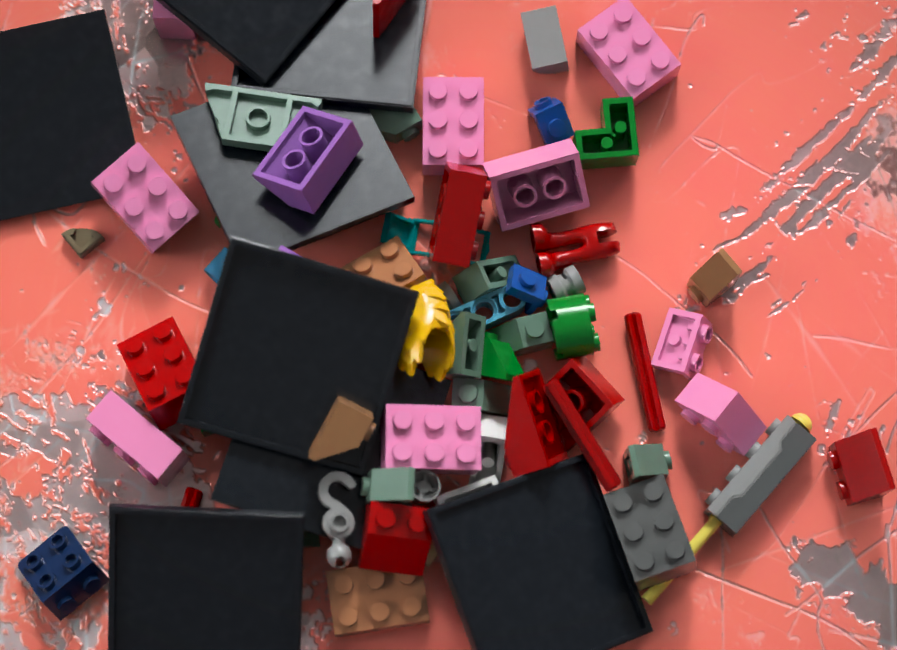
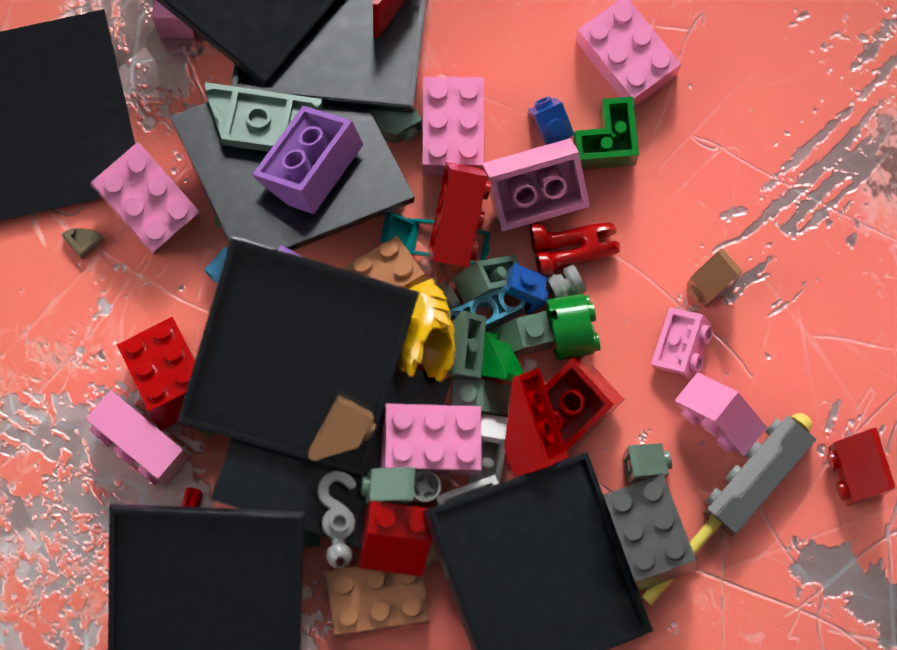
dark blue bracket [18,526,109,621] -> none
light grey brick [520,5,569,74] -> none
red axle [542,379,622,492] -> none
red axle [624,312,666,432] -> none

